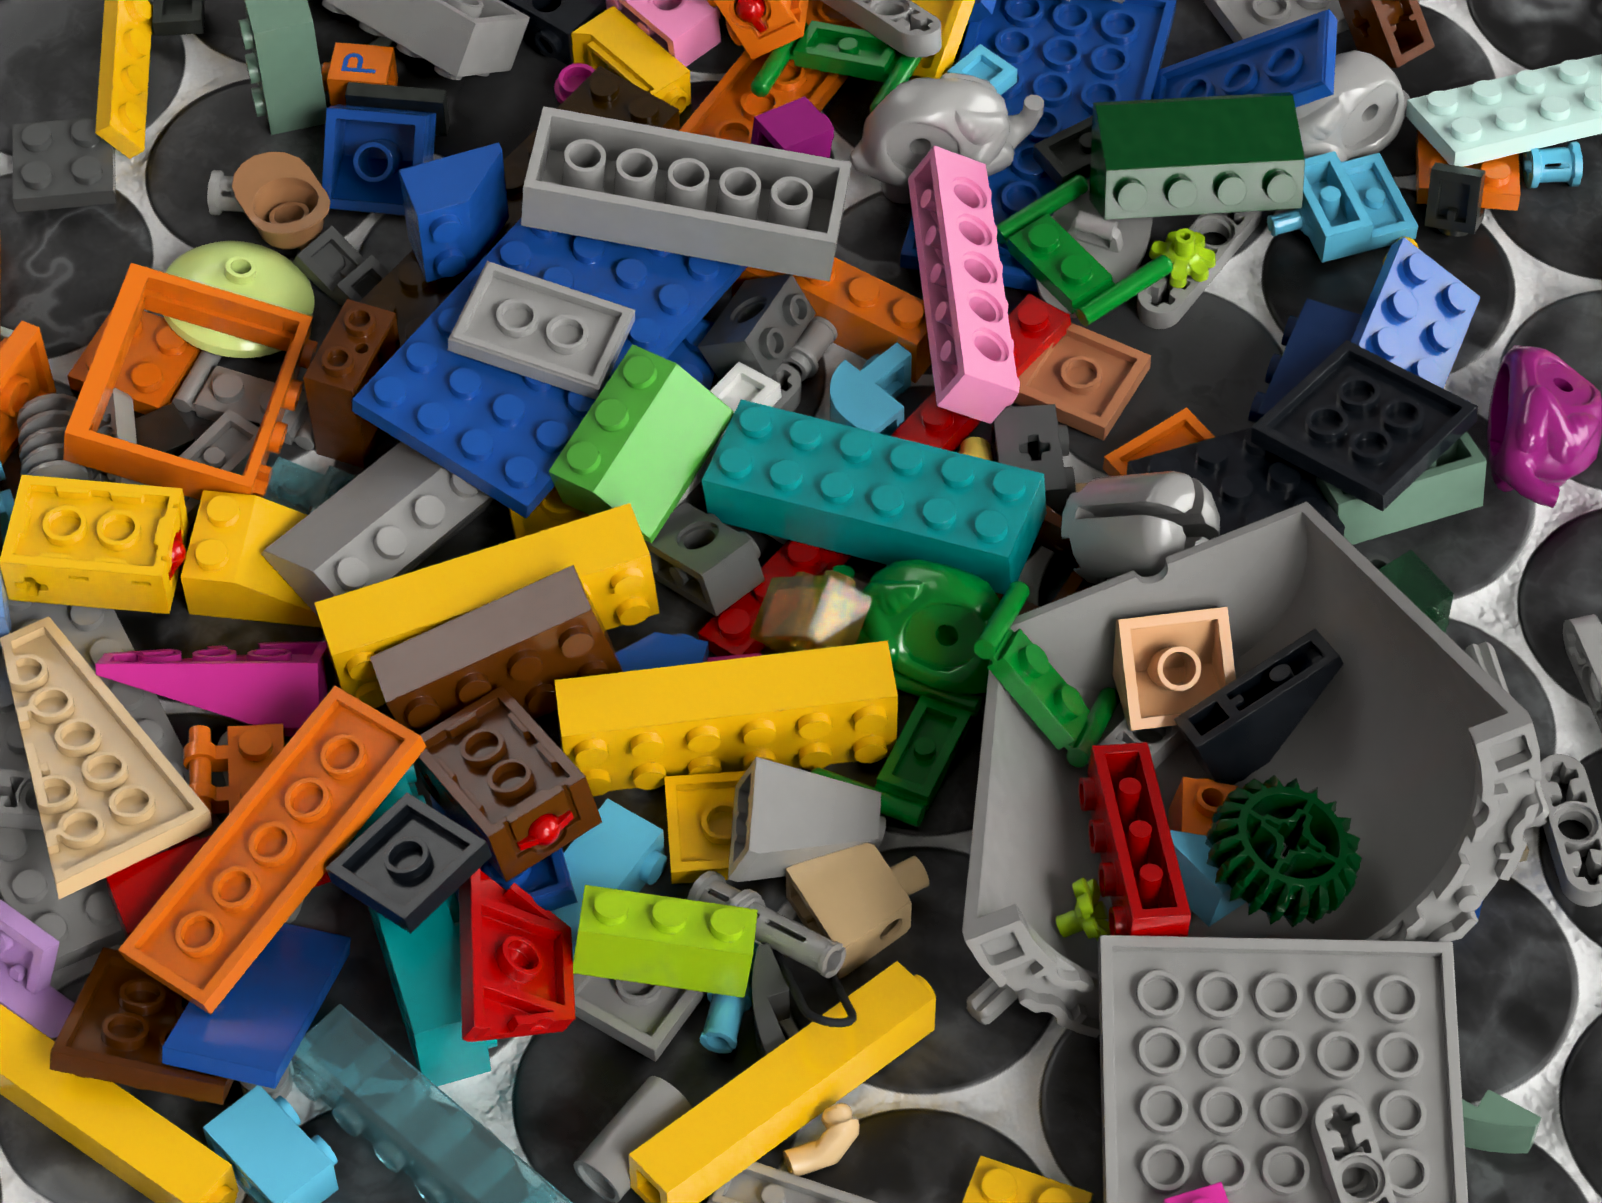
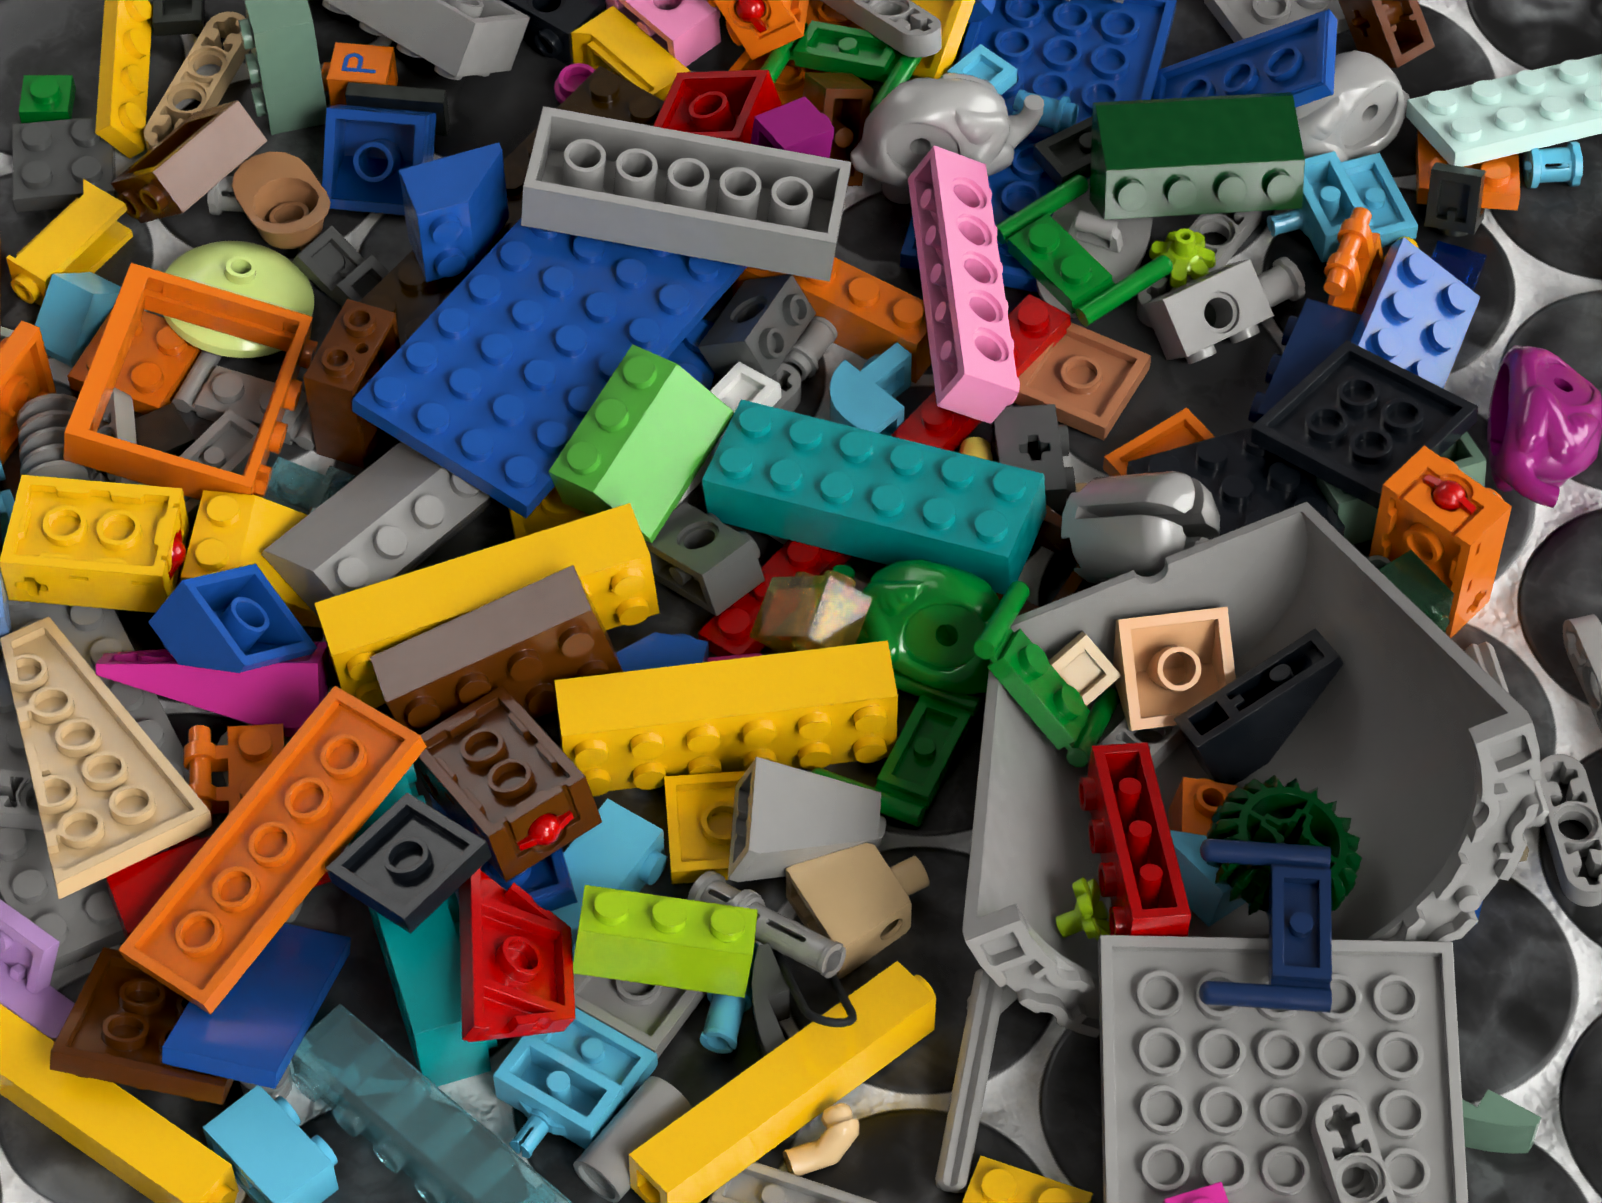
light grey tile [448,261,636,400] -> none
none -> yellow window [6,179,133,306]
none -> green plate [19,75,76,124]
none -> medium azure slope [35,272,121,367]
none -> window [111,100,268,223]
none -> tan beam [143,11,250,152]
none -> blue slope [148,564,317,673]
none -> medium azure plate [493,1007,658,1158]
none -> red slope [653,70,782,144]
none -> reddish brown slope [803,72,873,186]
none -> light grey axle [935,968,1006,1193]
none -> dark azure pin [1012,89,1079,134]
none -> tan plate [1049,631,1122,706]
none -> light grey brick [1143,259,1274,364]
none -> dark blue plate [1199,839,1332,1013]
none -> light grey bush [1257,257,1305,308]
none -> orange plate [1324,207,1384,315]
none -> orange piece [1369,445,1512,638]
none -> clear blue tile [1431,241,1487,291]

